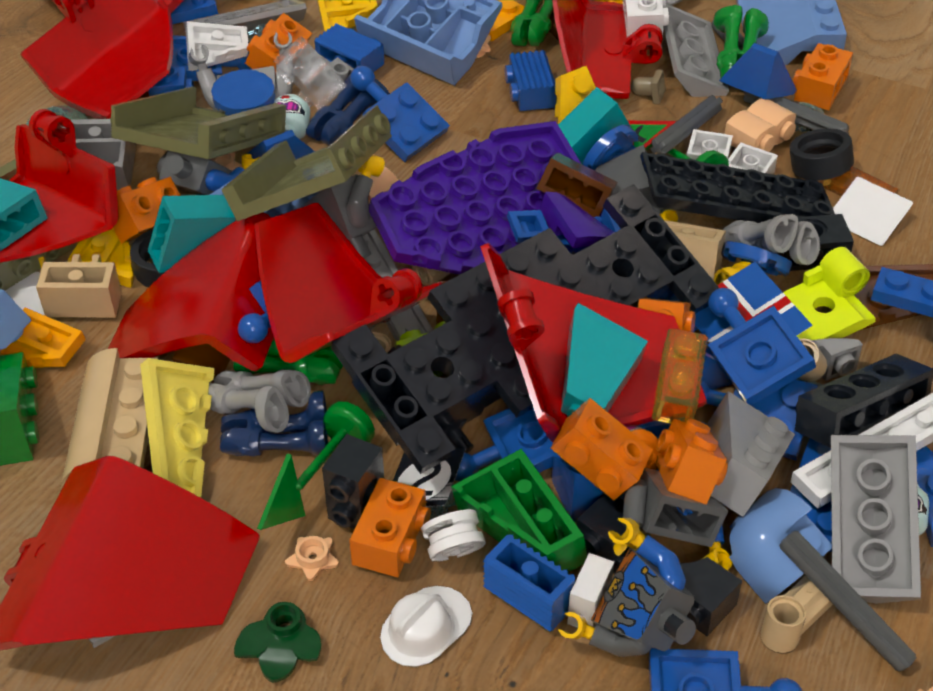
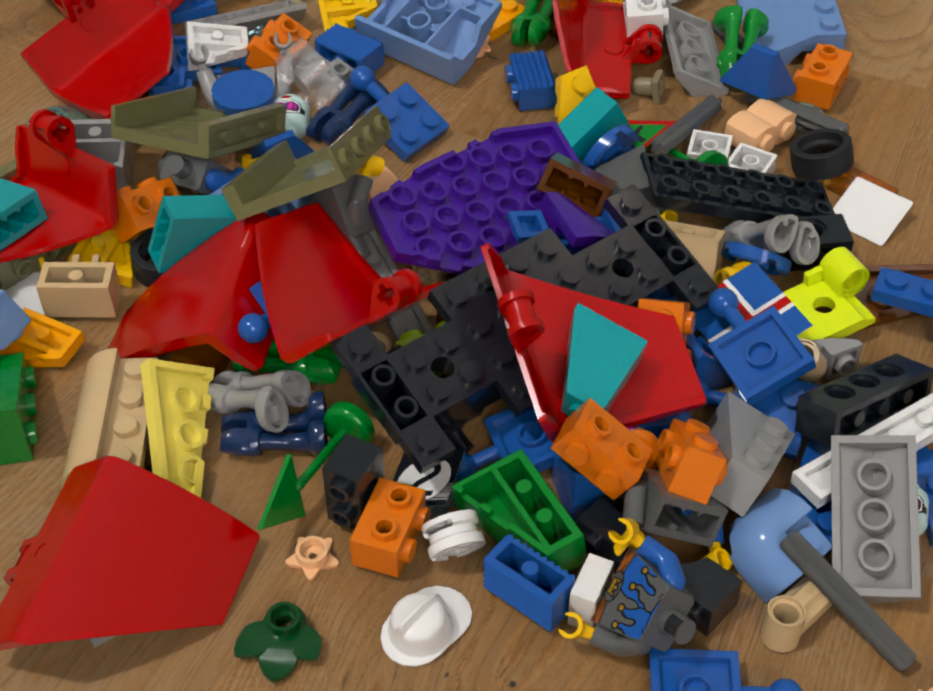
clear yellow brick [652,329,708,424] -> none

